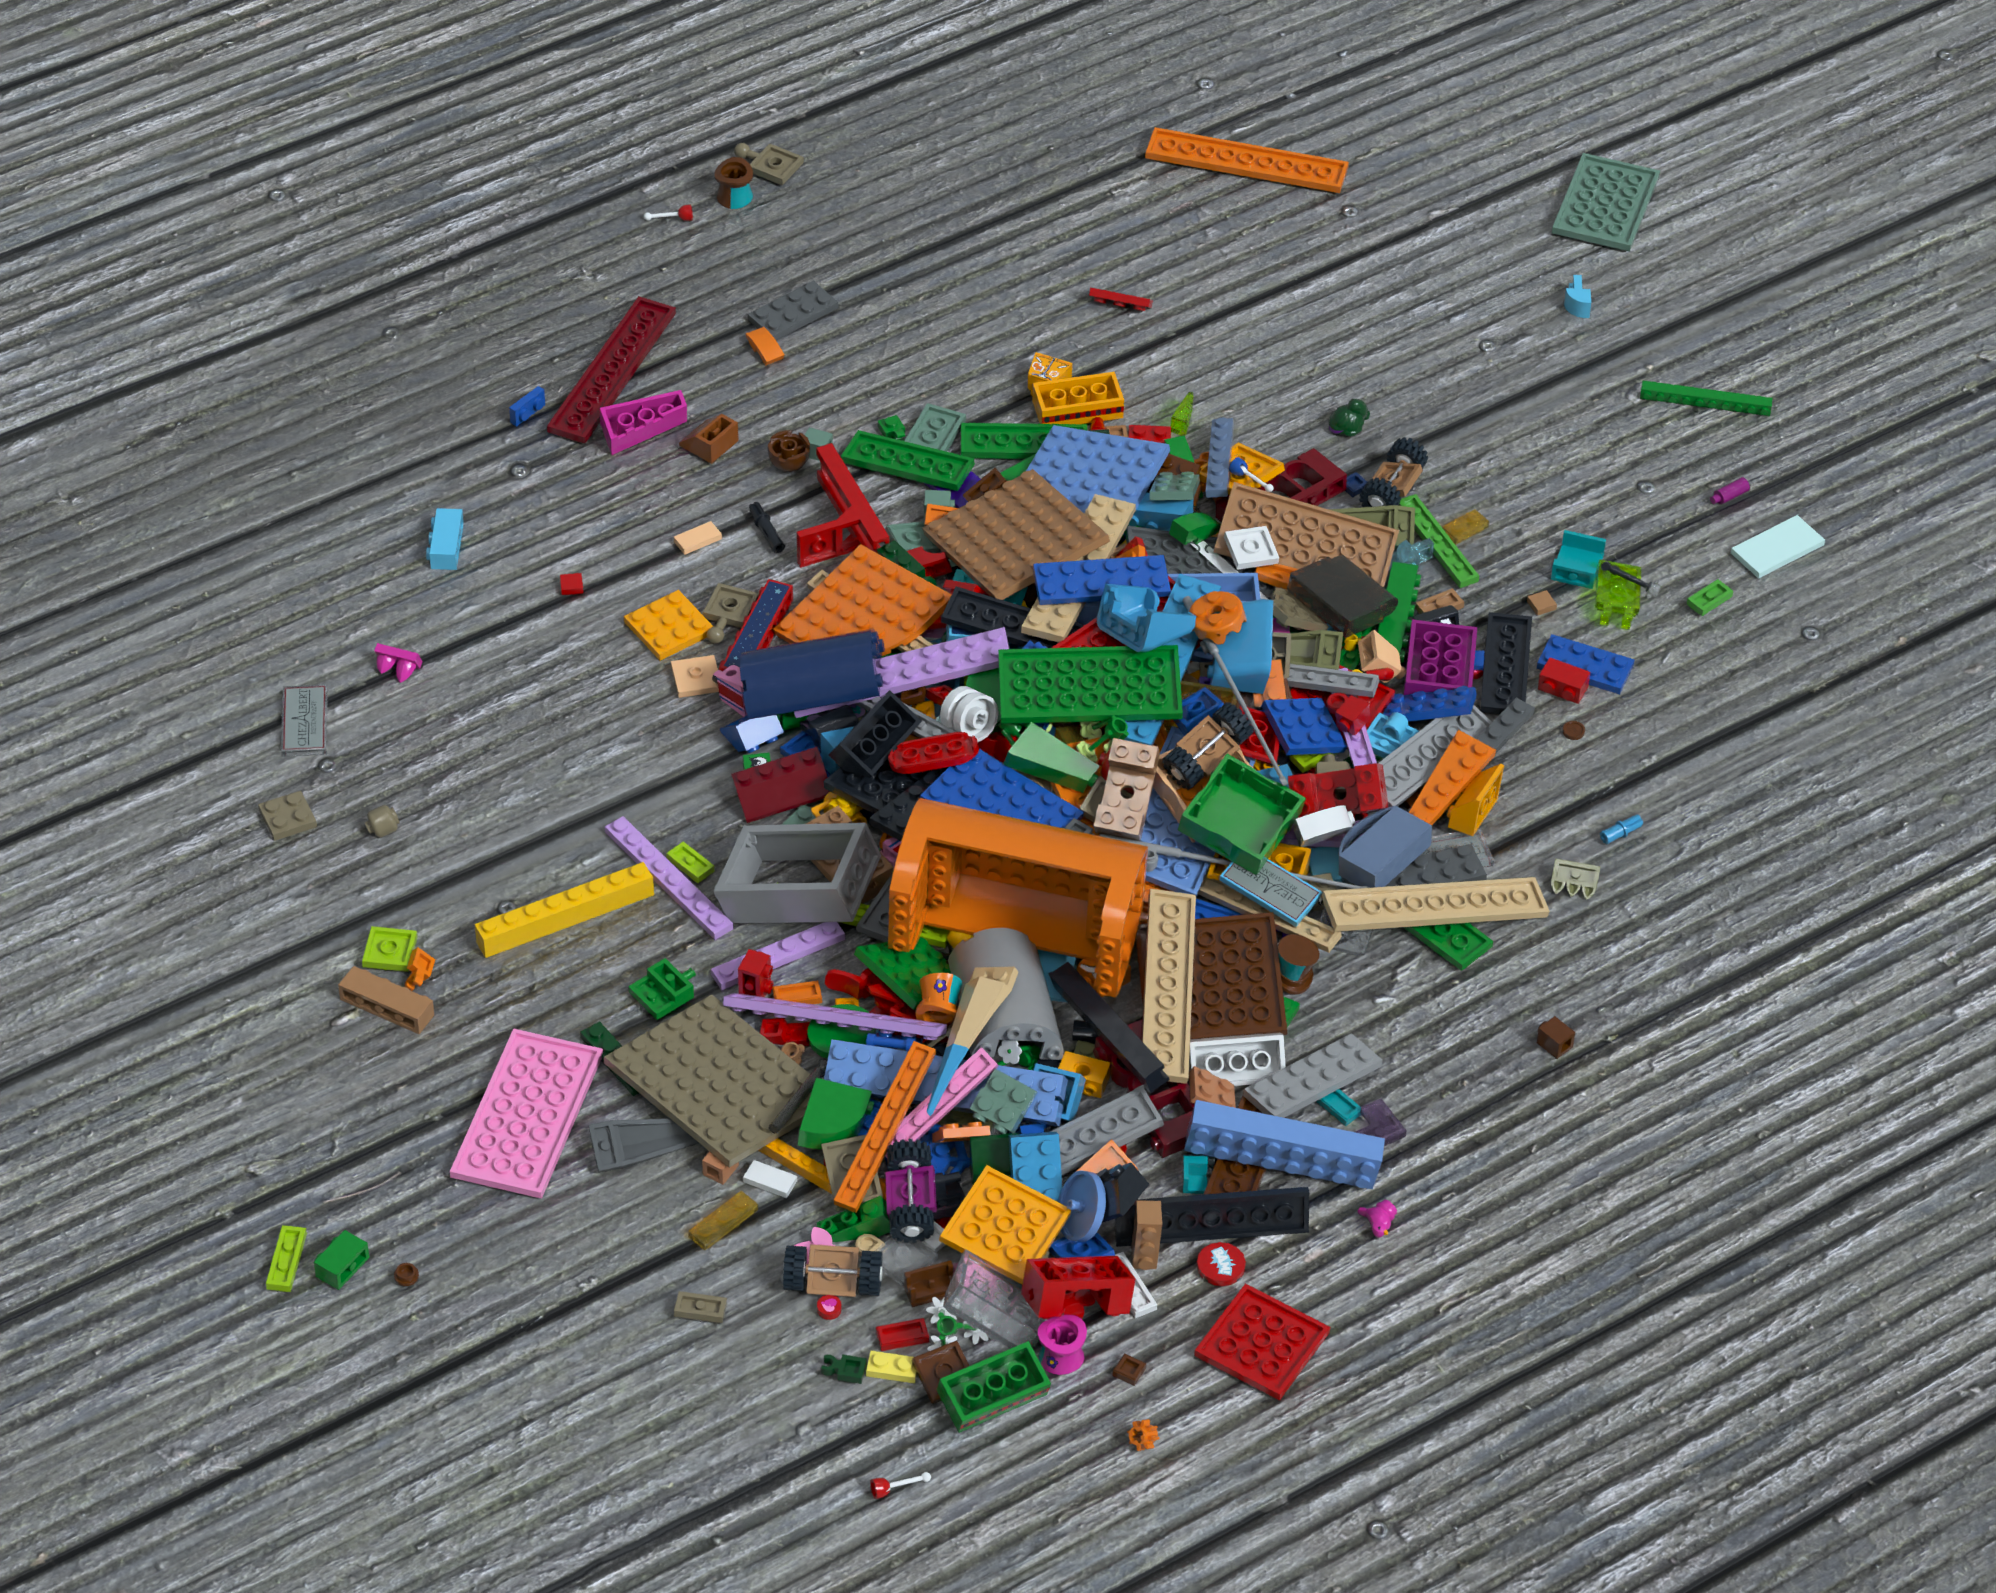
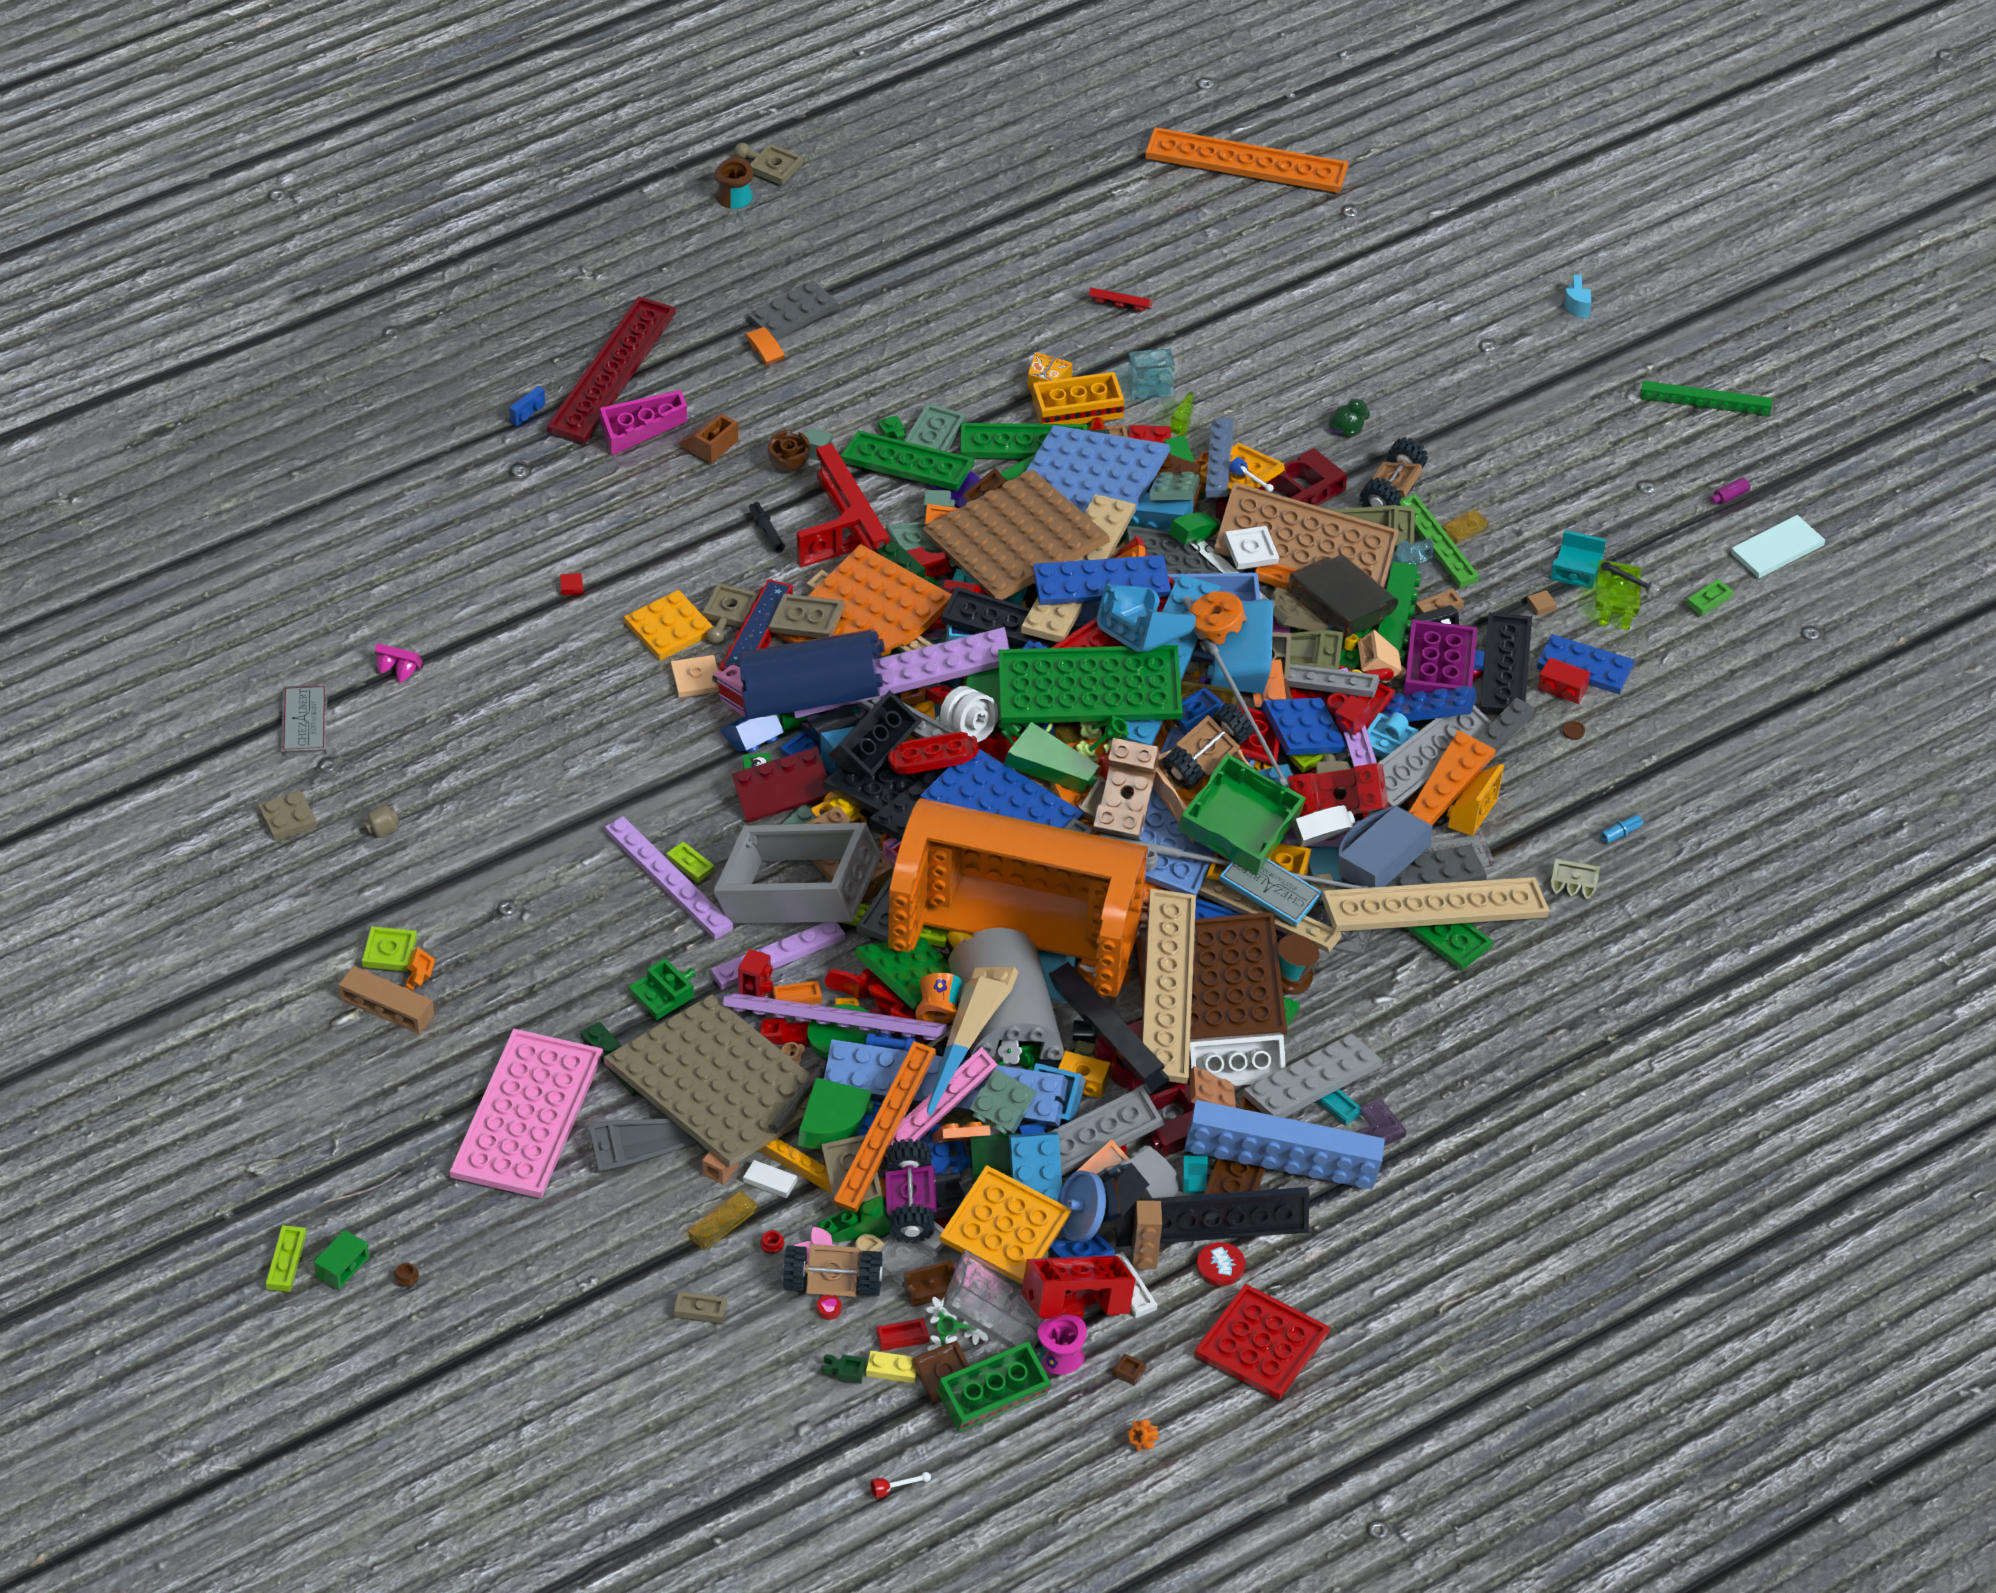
medium azure brick [426,508,464,570] -> none
yellow brick [474,862,654,958] -> none
hinge [644,204,693,221] -> none
light nougat tile [674,521,722,555] -> none
dark blue tile [1345,472,1367,498] -> none
dark pink animal [1357,1199,1397,1238] -> none
reddish brown brick [1537,1016,1575,1059] -> none
sand green plate [1552,153,1660,251] -> none
none -> red plate [760,1230,785,1254]
none -> dark tan plate [769,594,845,638]
none -> light grey slope [1120,1146,1182,1199]
none -> clear light blue brick [1128,348,1175,400]

